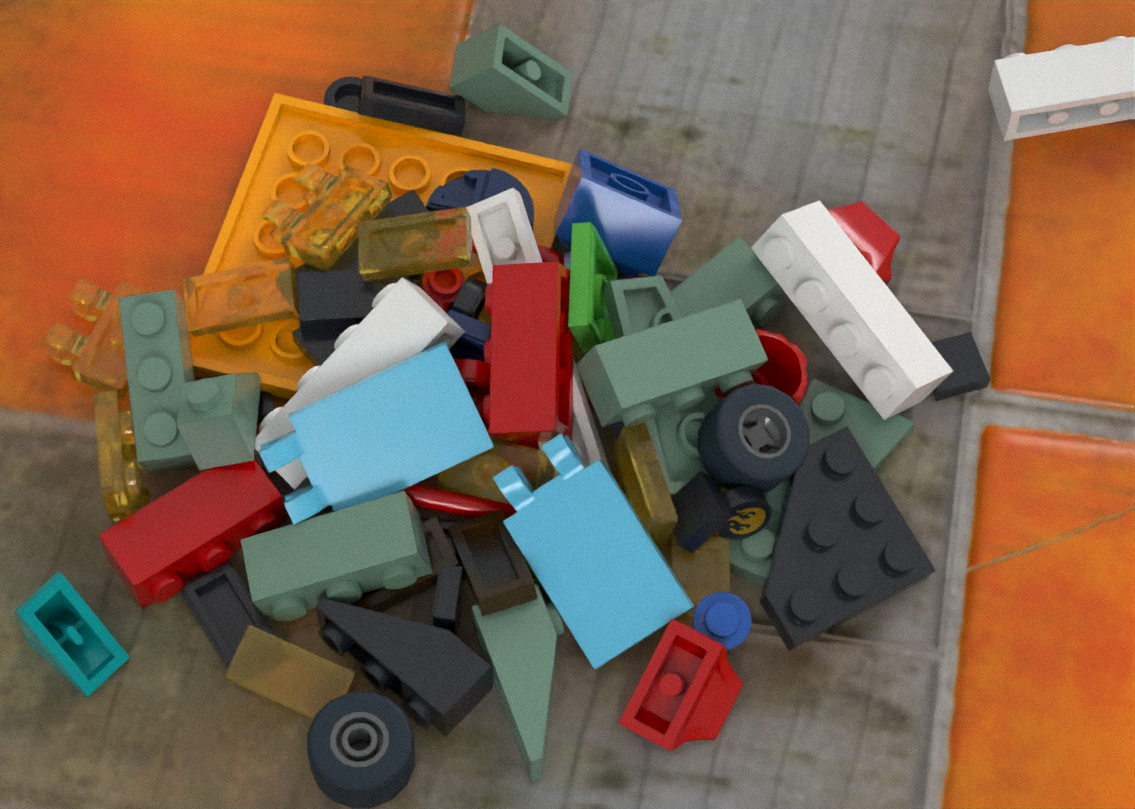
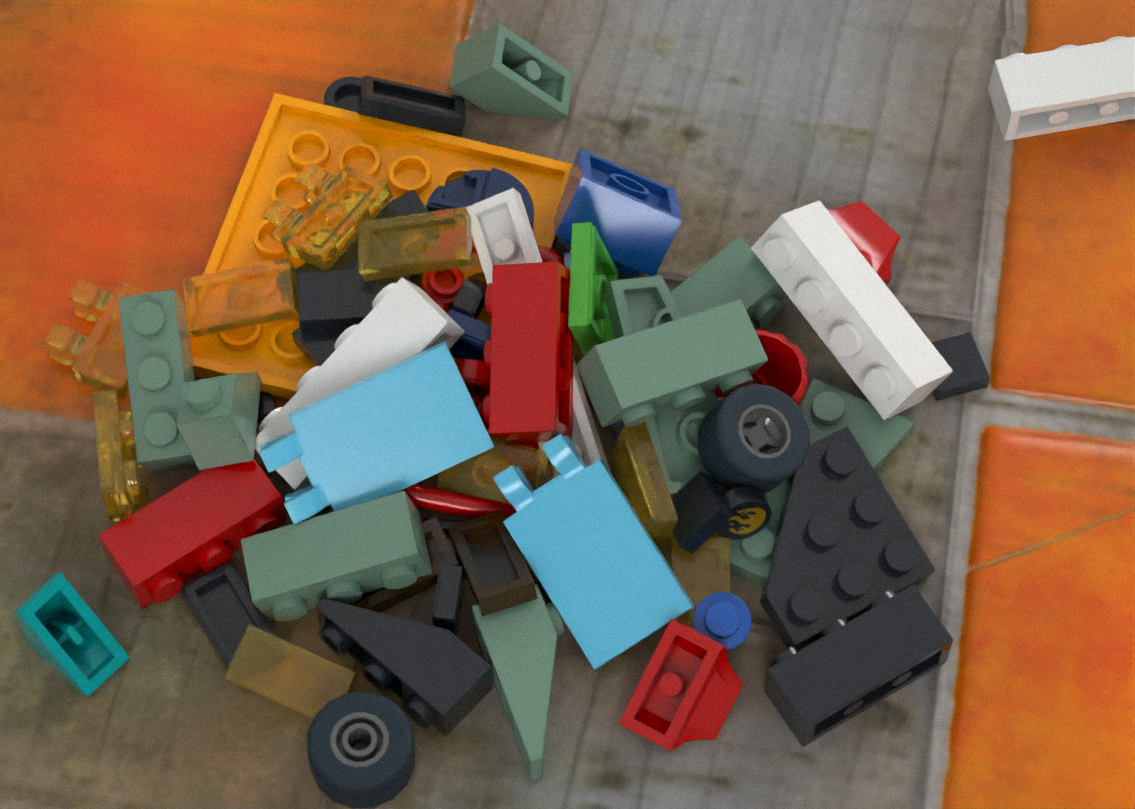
none -> black brick [764,585,953,747]

